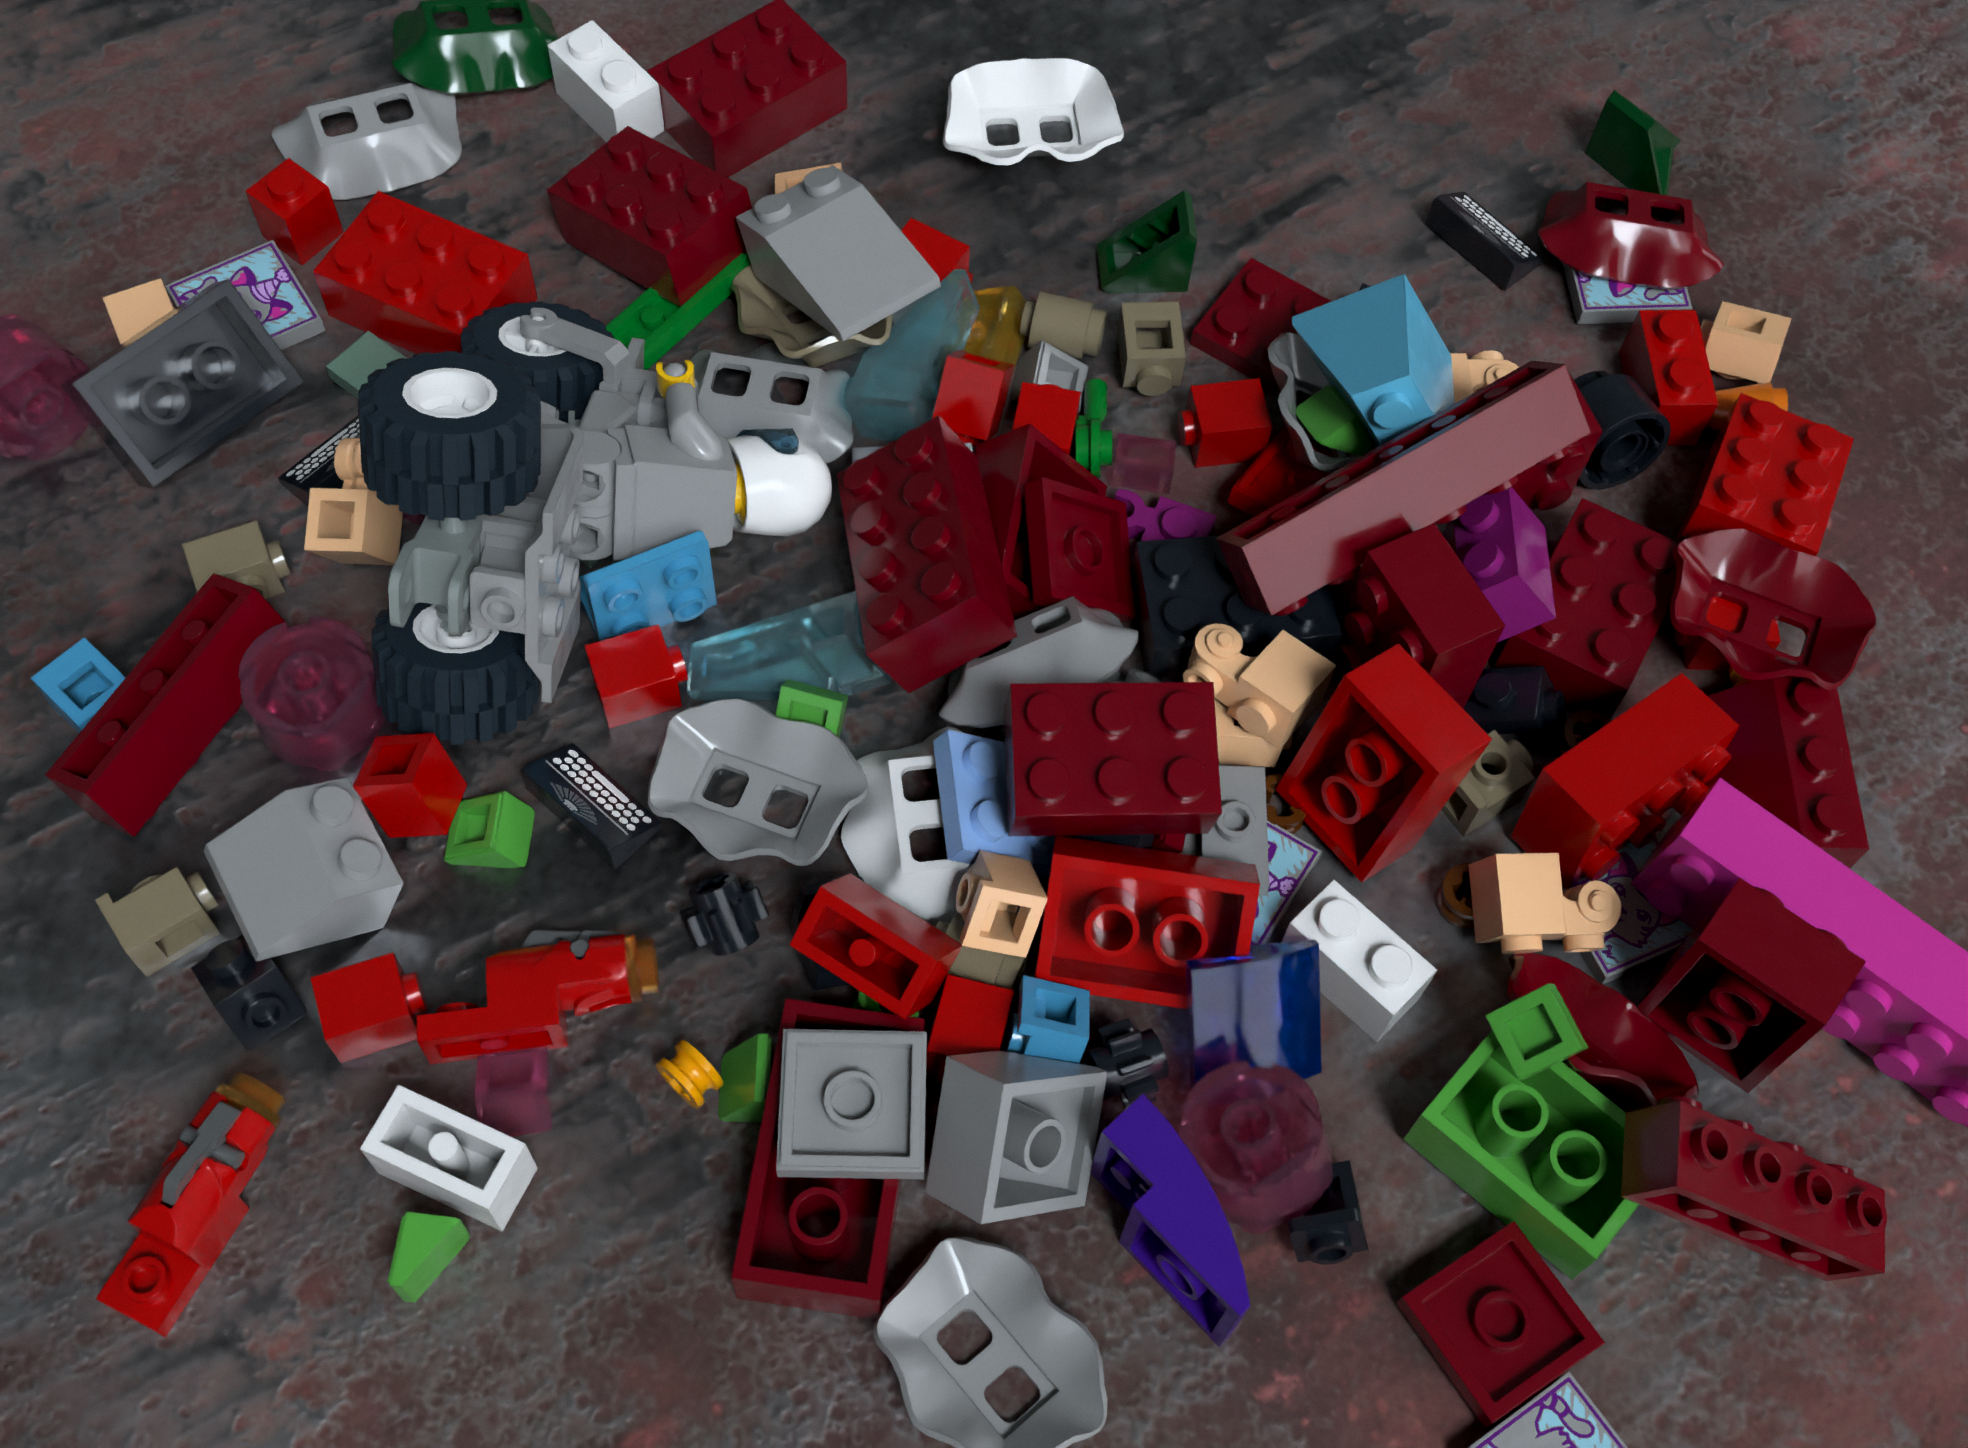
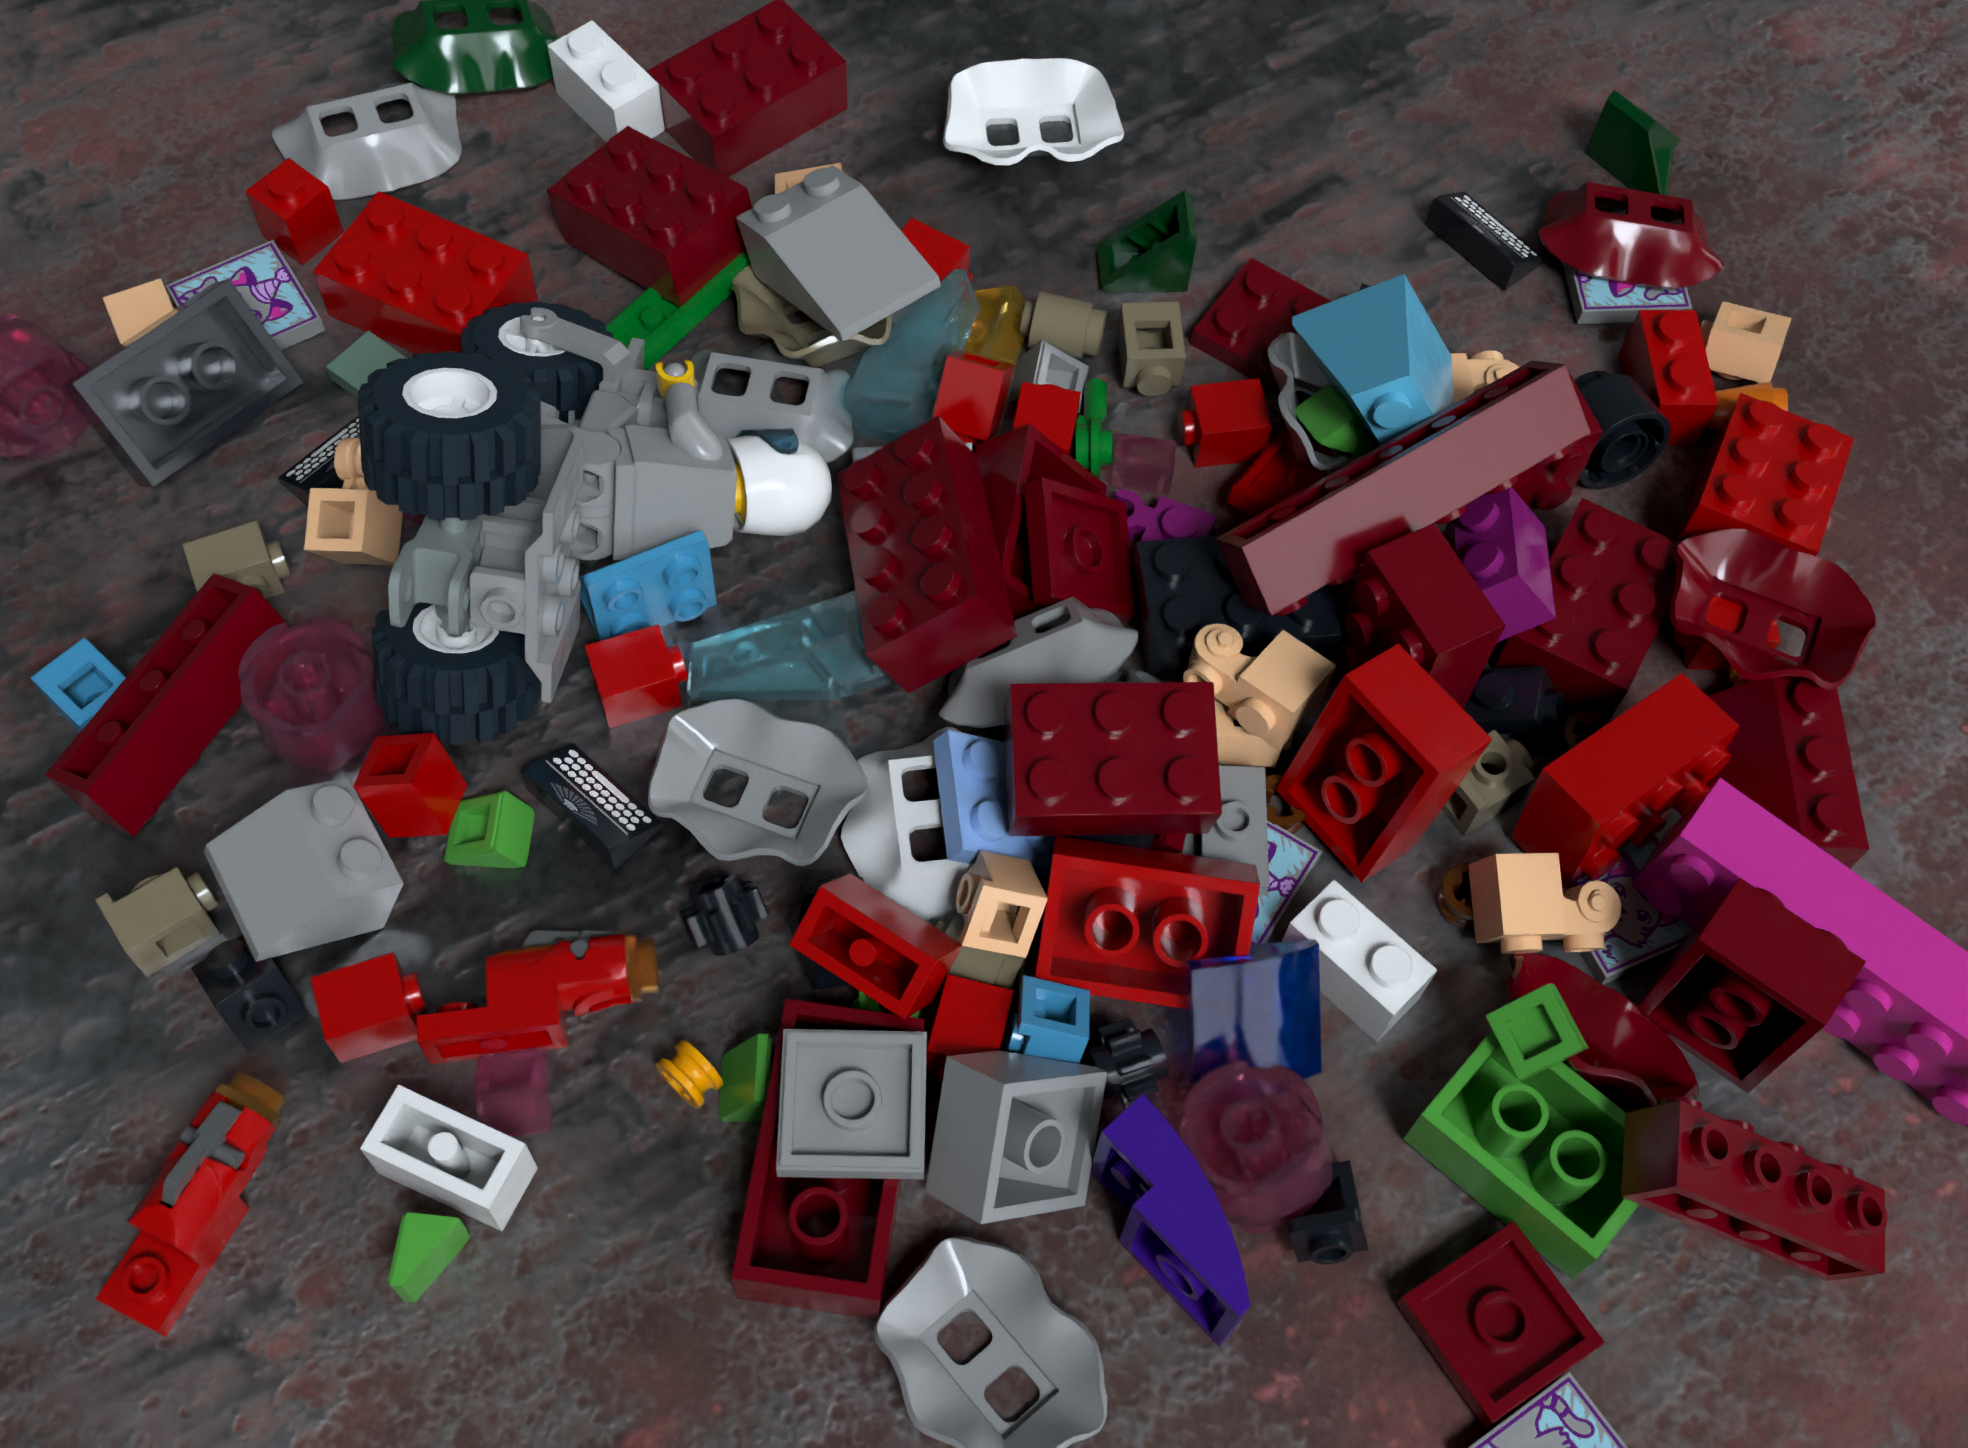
bright green plate [775,679,849,738] -> none

